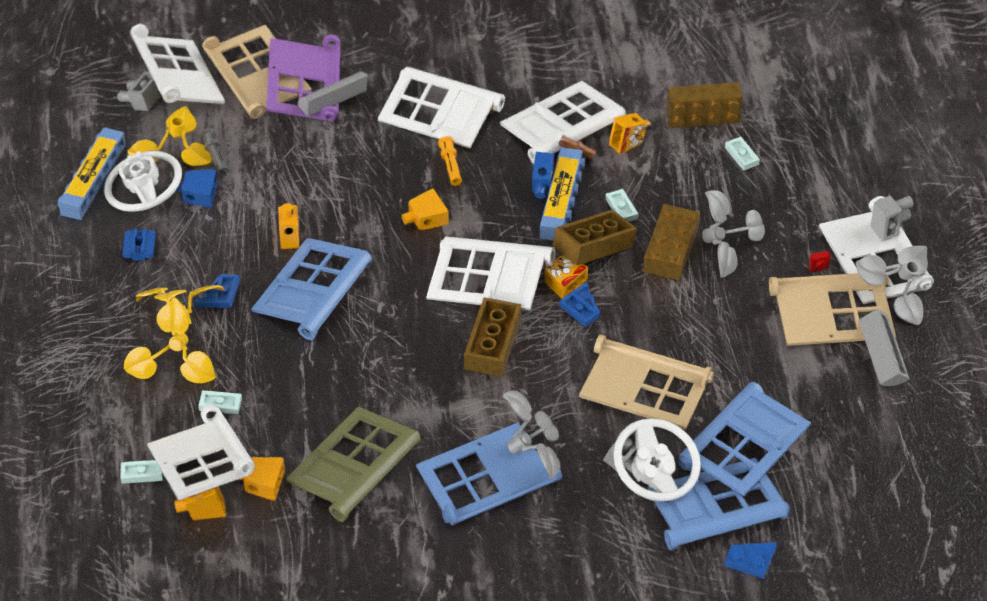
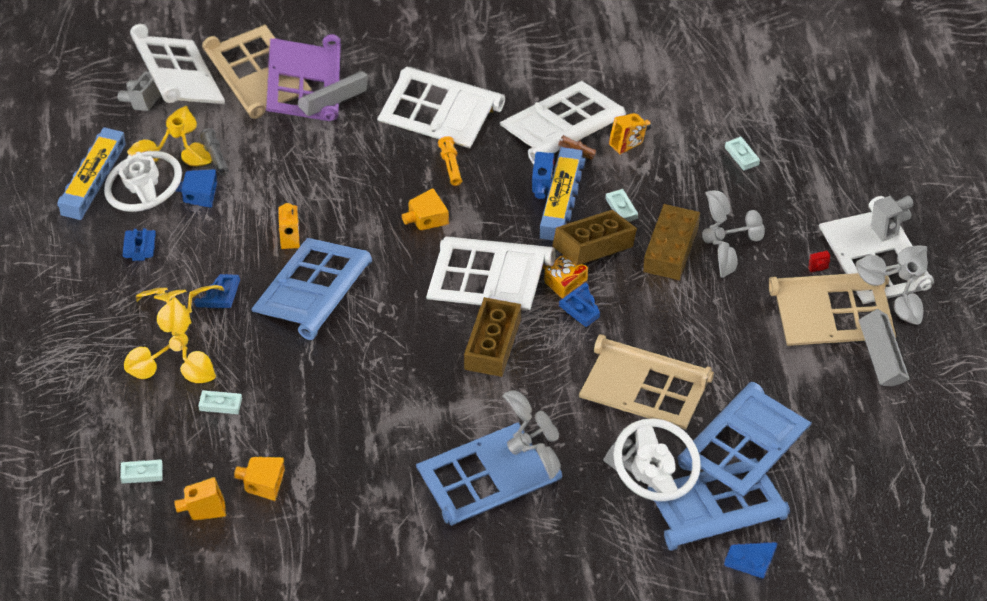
white door [147,404,255,500] -> none
olive door [286,407,421,522] -> none
pearl gold brick [666,82,743,128] -> none

